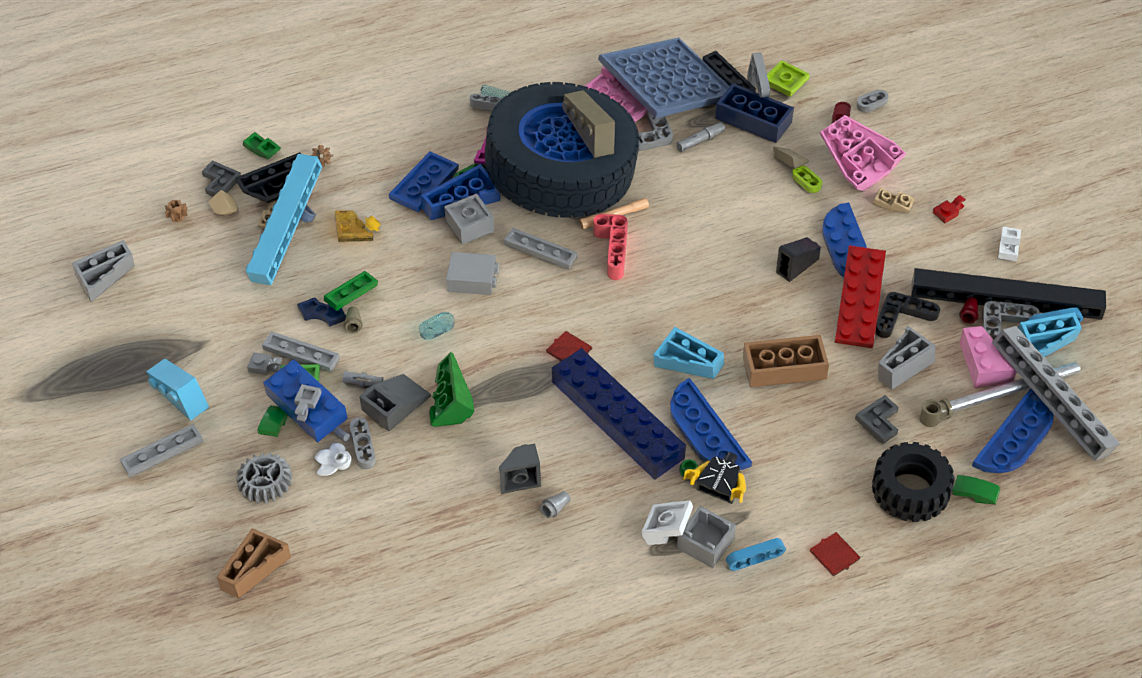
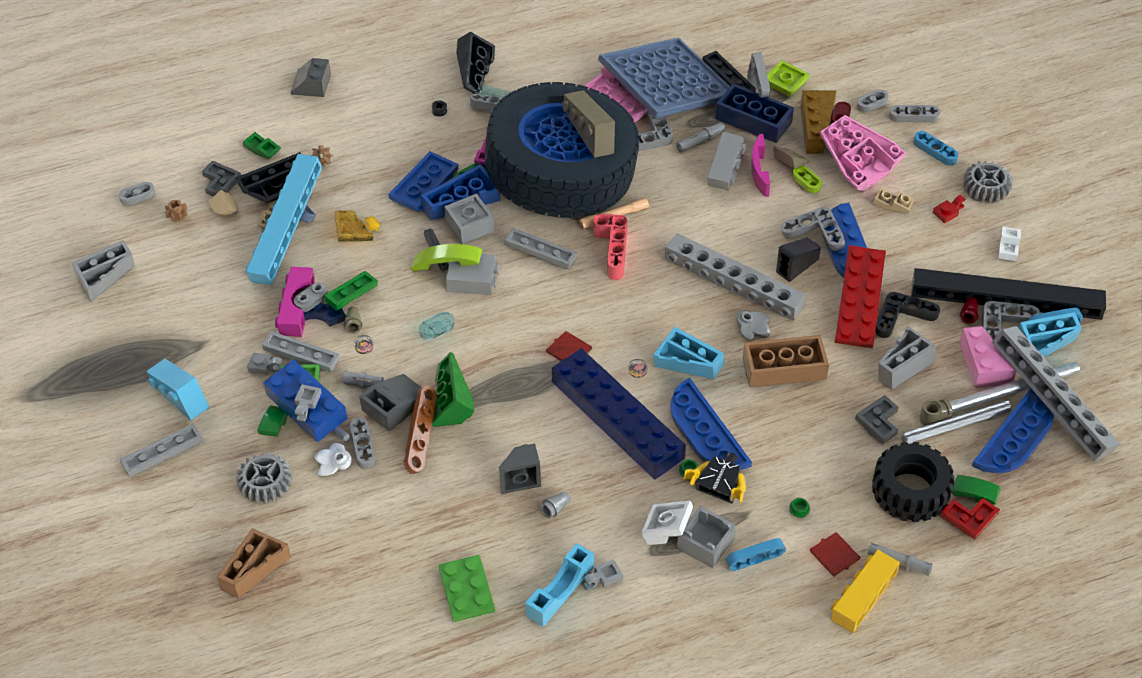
none -> light grey plate [119,182,155,205]
none -> dark pink arch [275,267,315,337]
none -> dark grey slope [291,58,331,97]
none -> light grey plate [294,283,328,312]
none -> clear tile [354,335,374,354]
none -> dark orange piece [403,386,437,474]
none -> lime slope [411,244,482,271]
none -> dark grey axle [424,228,449,271]
none -> black bush [432,100,447,116]
none -> bright green plate [439,555,495,622]
none -> black wedge [456,31,495,94]
none -> medium azure arch [525,543,594,627]
none -> light grey plate [584,559,623,590]
none -> clear tile [628,359,648,378]
none -> light grey brick [665,233,806,321]
none -> light grey wedge [707,132,746,190]
none -> light grey plate [736,310,770,341]
none -> dark pink slope [751,134,770,197]
none -> light grey beam [781,207,845,251]
none -> green plate [789,498,810,518]
none -> pearl gold wedge [800,90,837,154]
none -> yellow brick [830,550,900,633]
none -> light grey pin [868,542,933,576]
none -> light grey beam [889,105,940,122]
none -> axle [902,400,1012,443]
none -> dark azure beam [913,131,958,165]
none -> red plate [940,498,1000,540]
none -> light grey gear [963,160,1012,203]

